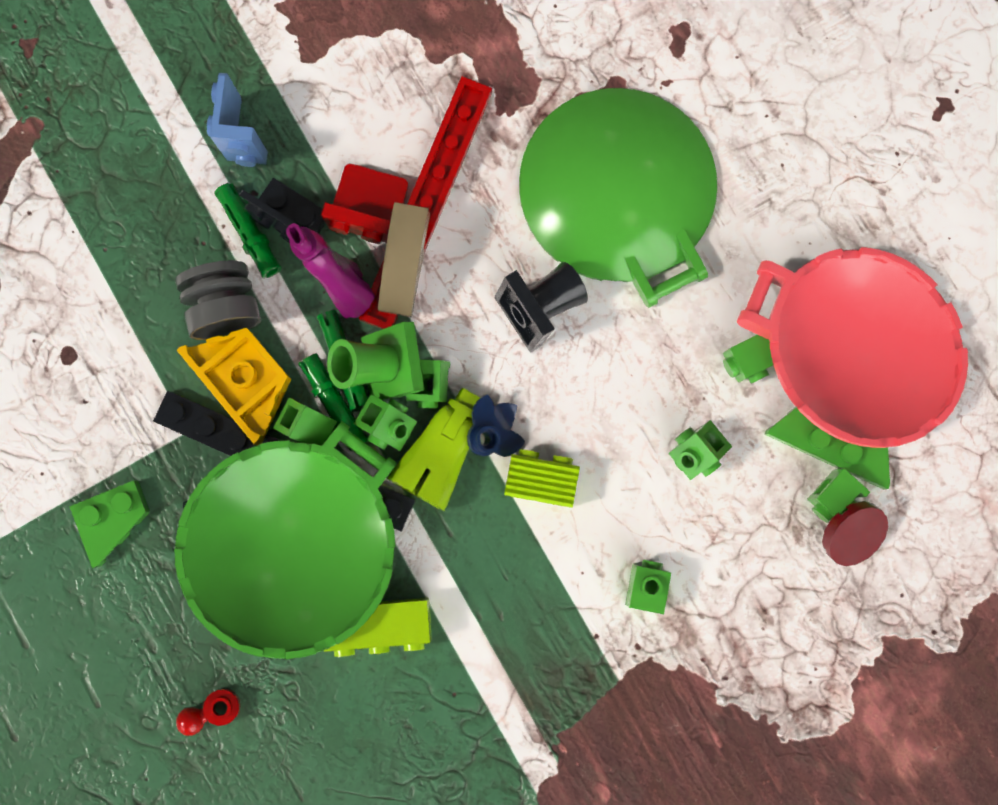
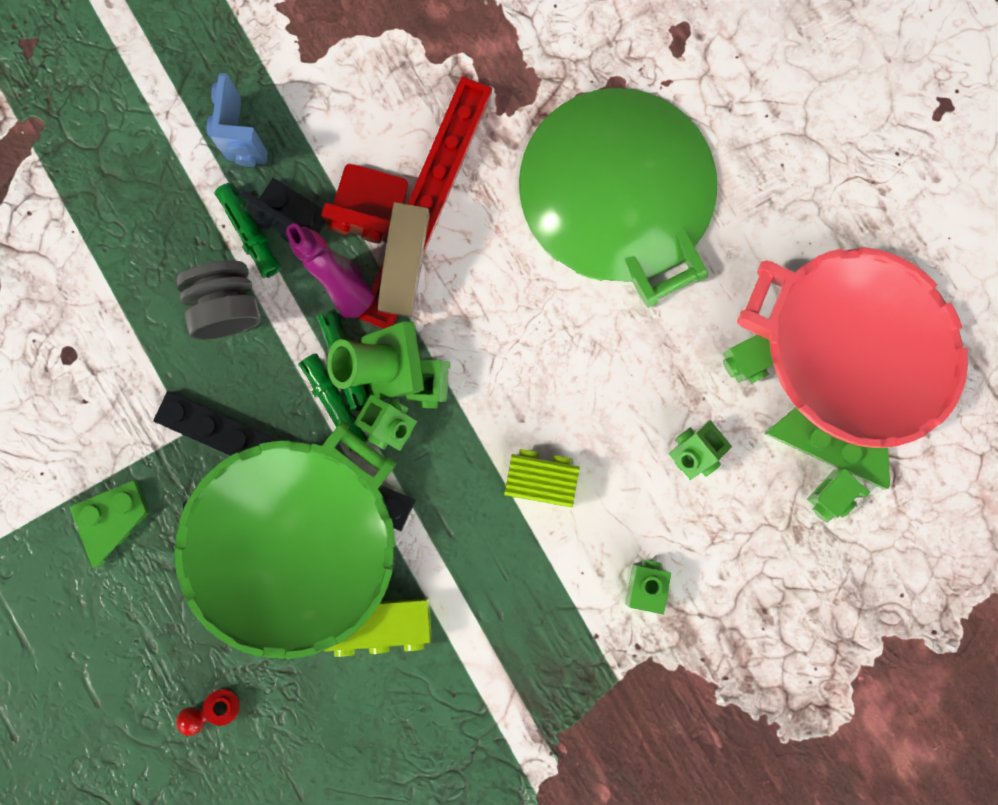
yellow wing [177,328,291,446] -> none
bright green brick [273,398,337,446] -> none
lime piece [386,388,480,511] -> none
dark blue plate [467,394,525,457] -> none
black plant [494,262,588,353] -> none
dark red tile [822,501,889,566] -> none

